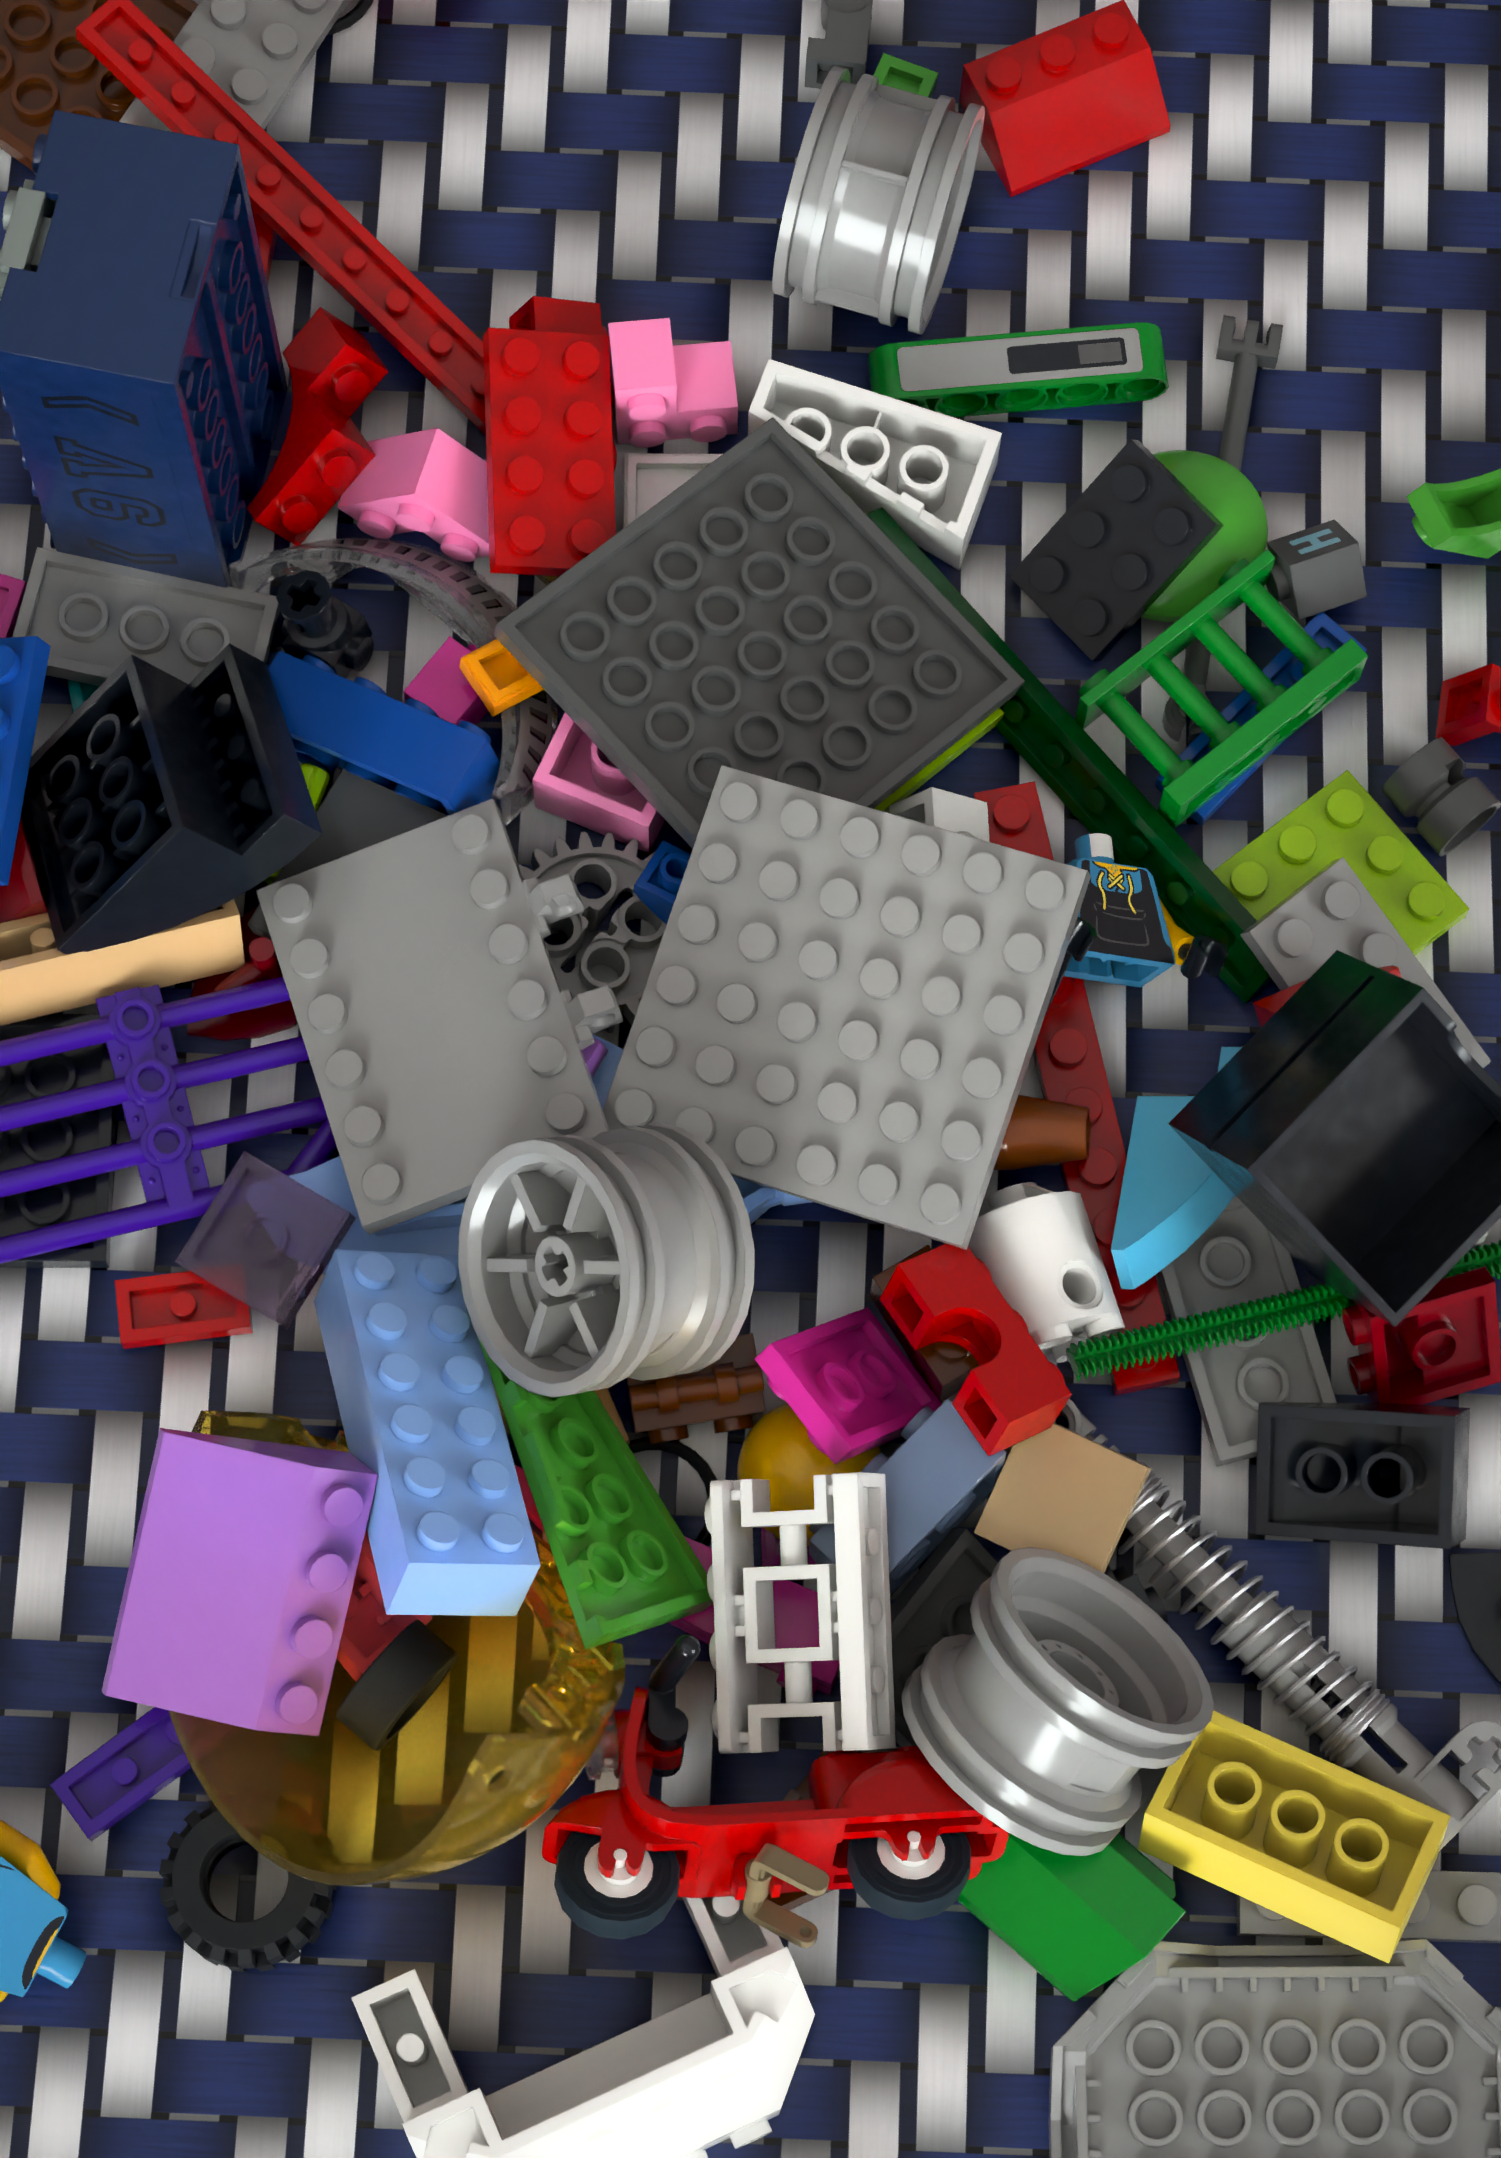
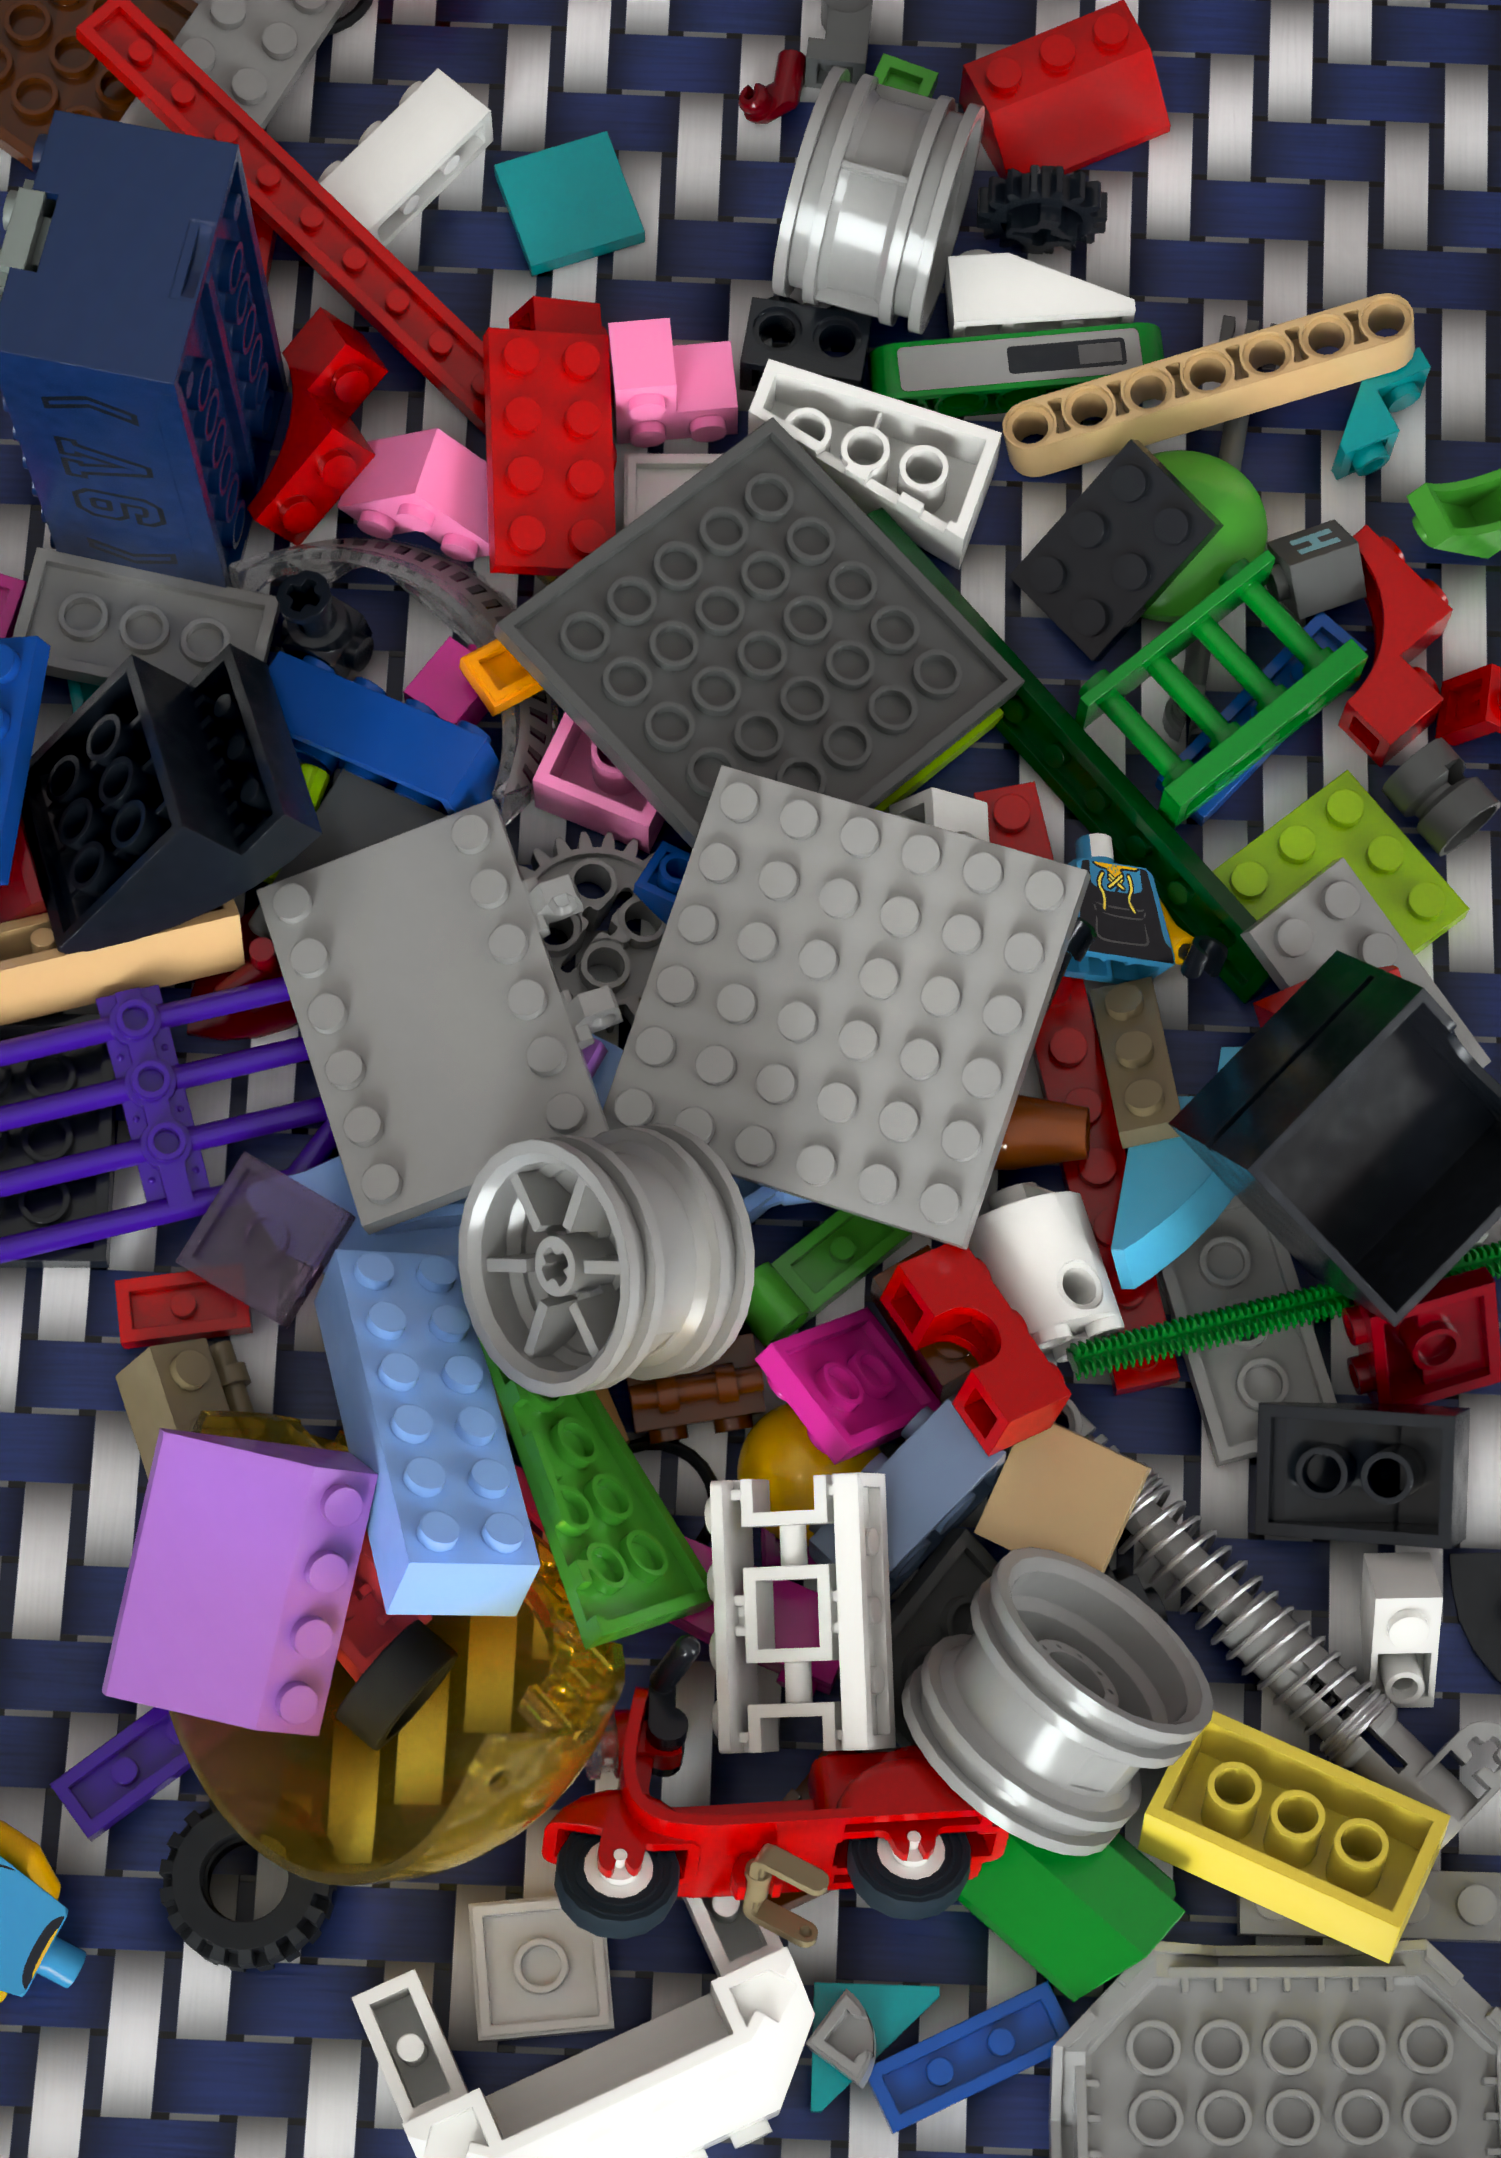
none -> dark tan brick [115,1338,269,1479]
none -> white brick [318,68,494,247]
none -> white tile [468,1895,615,2043]
none -> teal tile [494,131,645,276]
none -> dark red arm [738,49,806,124]
none -> black brick [740,296,872,392]
none -> bright green plate [744,1210,913,1348]
none -> light grey tile [805,1988,876,2089]
none -> teal tile [810,1982,940,2113]
none -> blue plate [868,1981,1070,2134]
none -> white slope [945,249,1136,338]
none -> black gear [977,165,1108,254]
none -> tan beam [1002,293,1415,478]
none -> dark tan plate [1090,976,1181,1149]
none -> teal slope [1331,347,1431,480]
none -> red arch [1338,524,1453,768]
none -> white slope [1360,1552,1443,1708]

